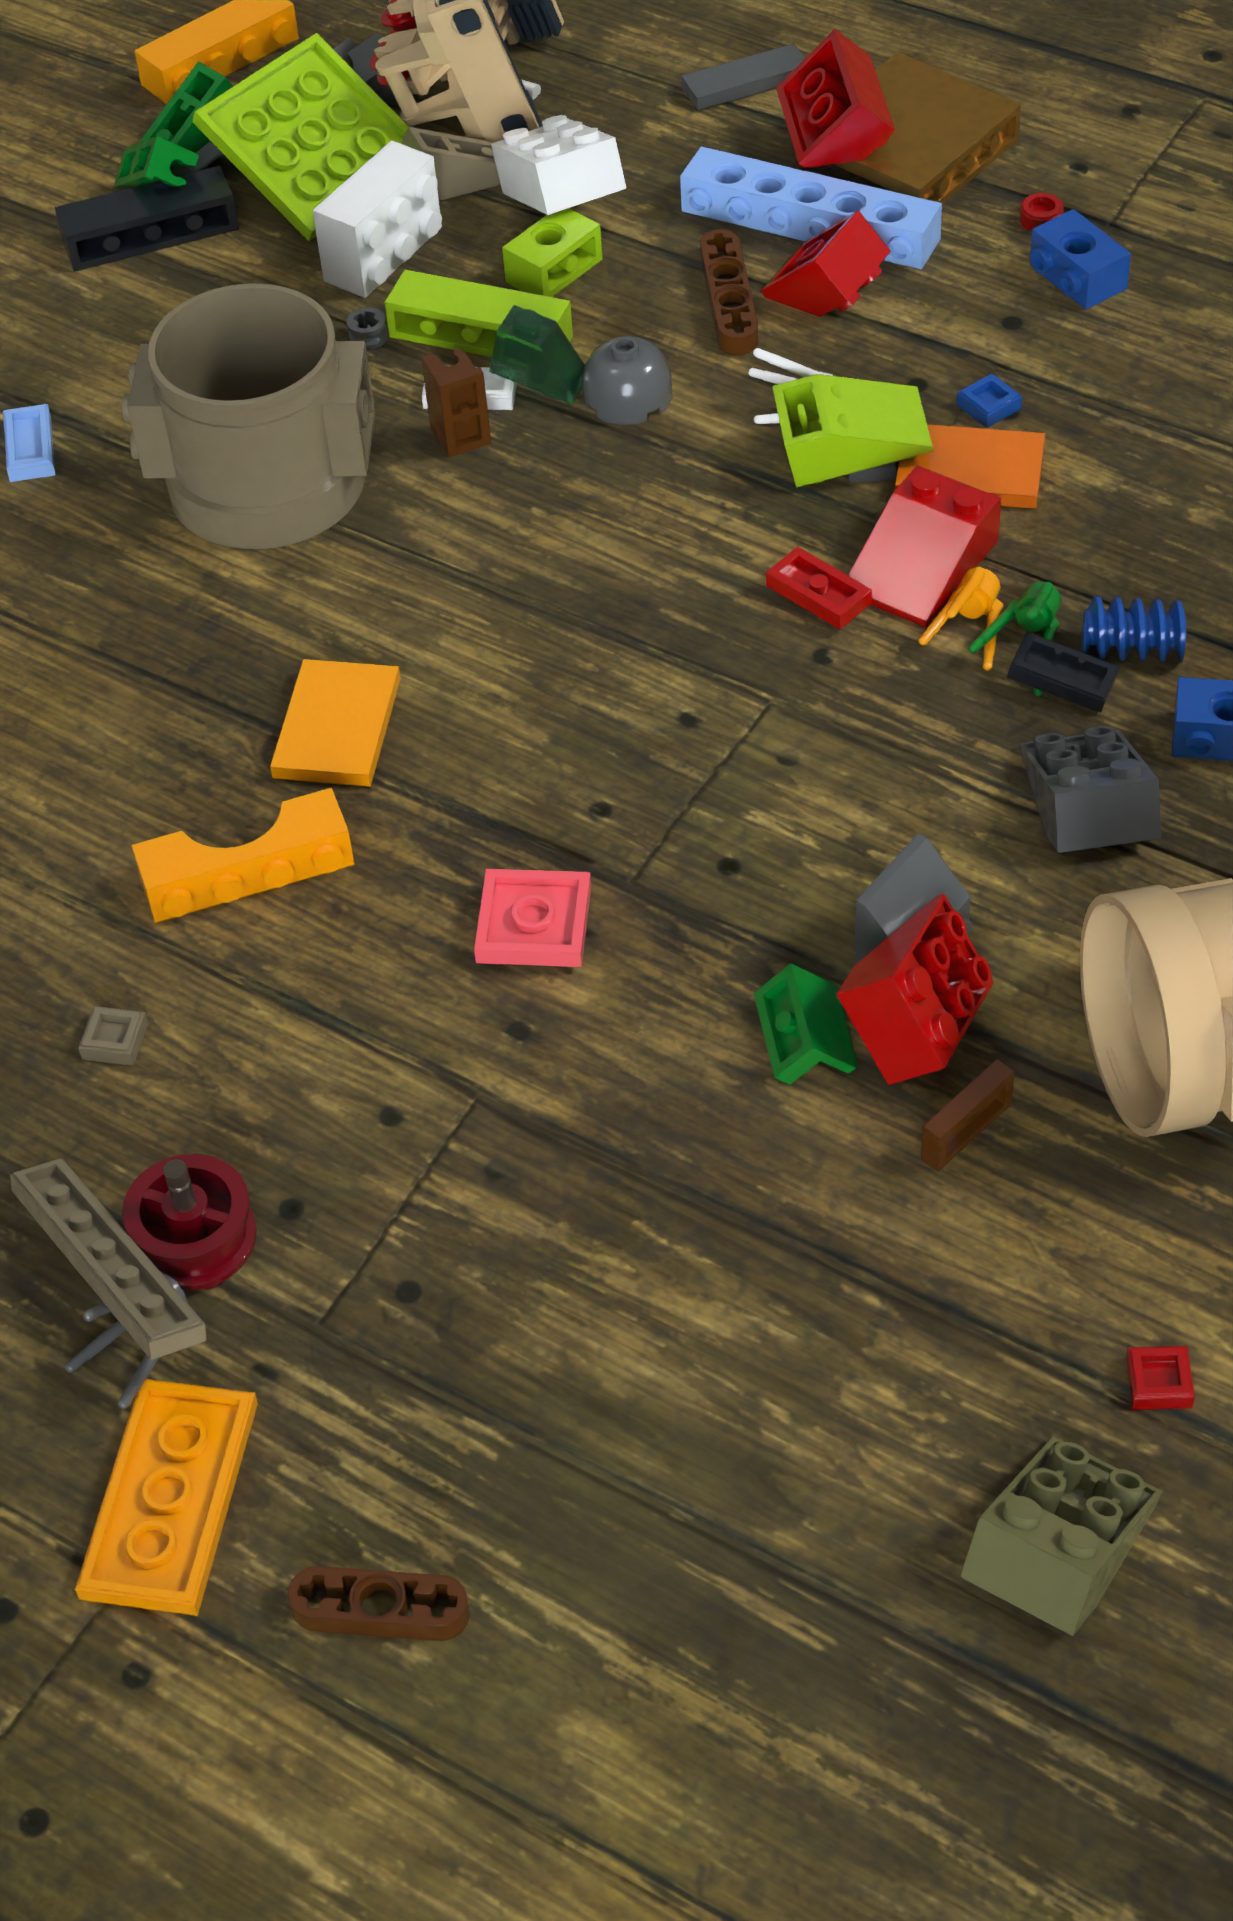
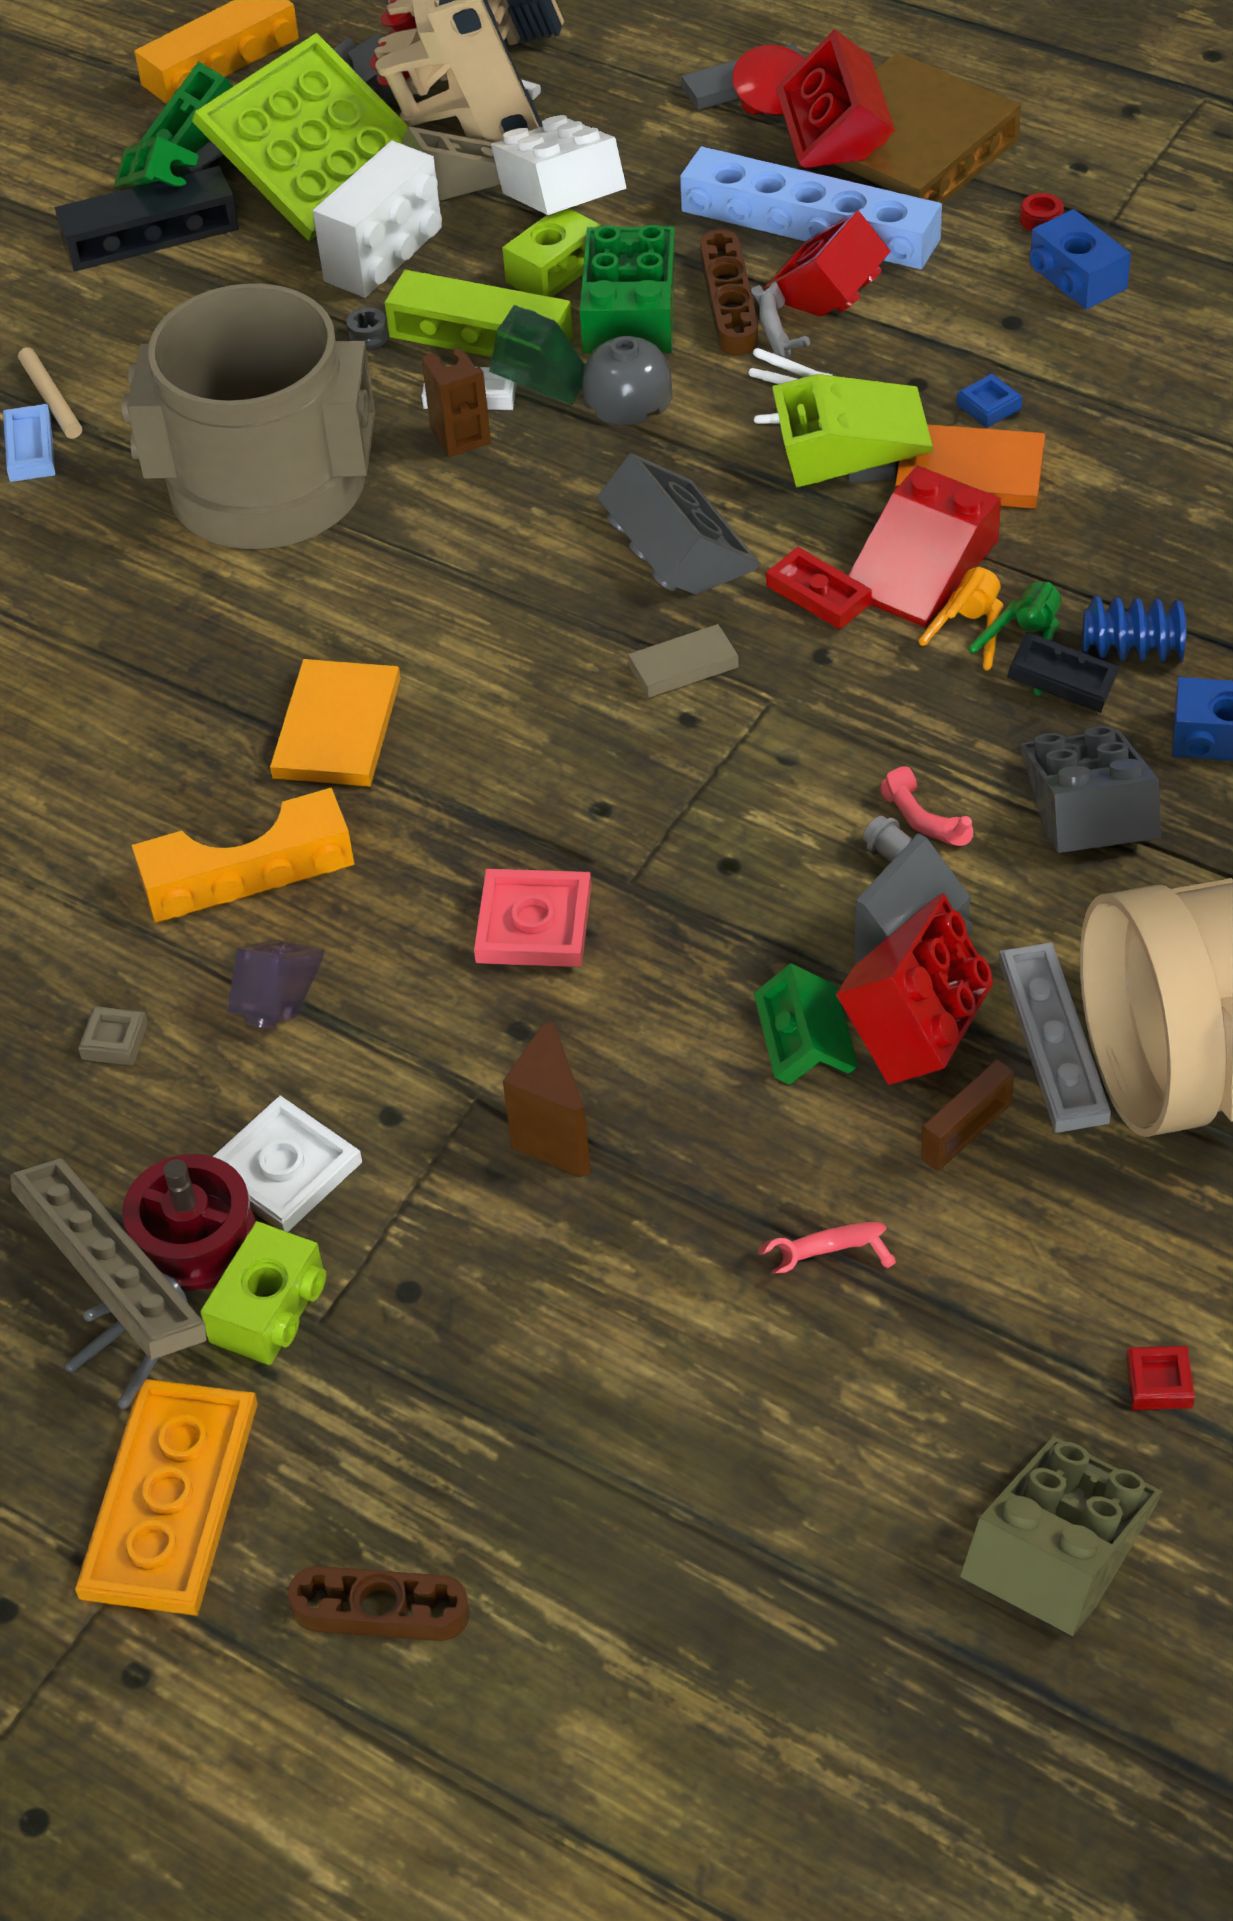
none -> tan bar [18,347,82,439]
none -> lime brick [200,1221,326,1366]
none -> white tile [213,1095,362,1232]
none -> clear purple slope [227,939,325,1028]
none -> reddish brown slope [503,1021,591,1177]
none -> green slope [580,225,675,354]
none -> dark grey slope [597,453,761,595]
none -> dark tan tile [628,624,739,698]
none -> red dish [732,45,805,115]
none -> light grey piece [751,282,810,359]
none -> coral piece [758,1221,896,1274]
none -> light grey pin [863,816,912,862]
none -> coral piece [880,766,973,847]
none -> light grey tile [999,942,1111,1133]

